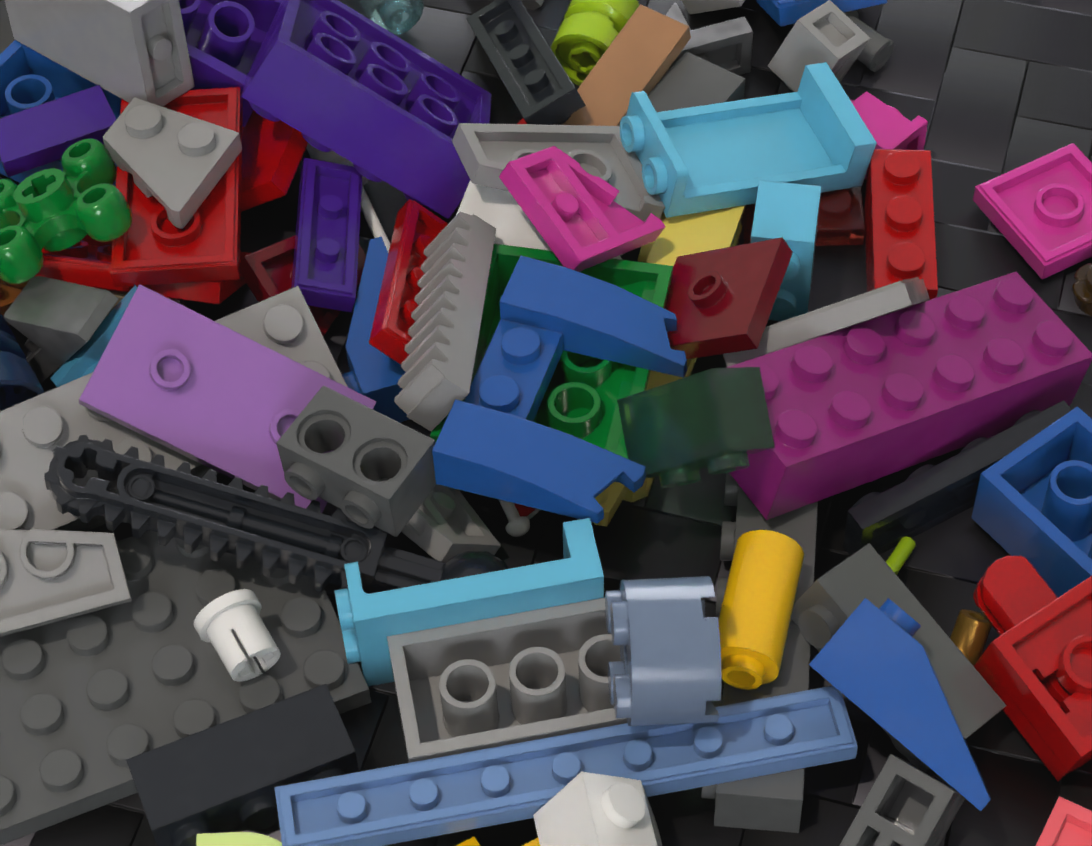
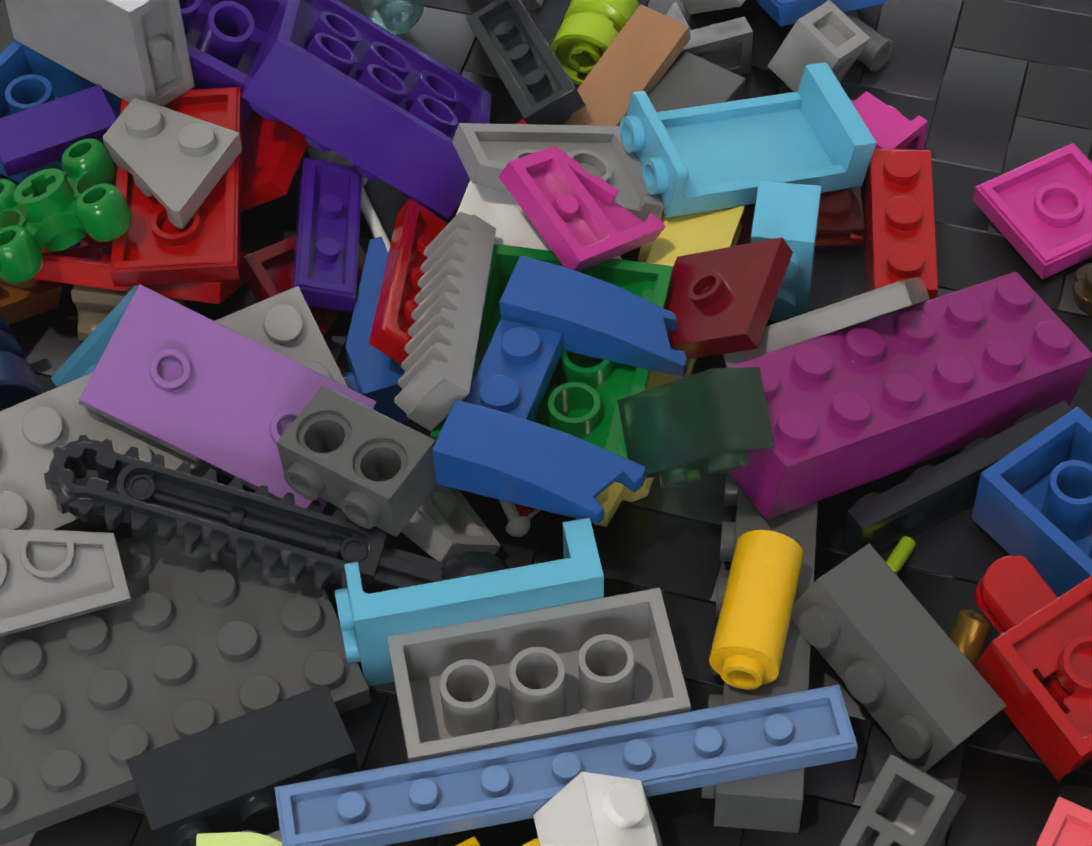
flat silver slope [4,276,119,384] -> none
white bush [194,589,281,682] -> none
sand blue brick [605,576,722,726] -> none
blue slope [809,598,991,811] -> none

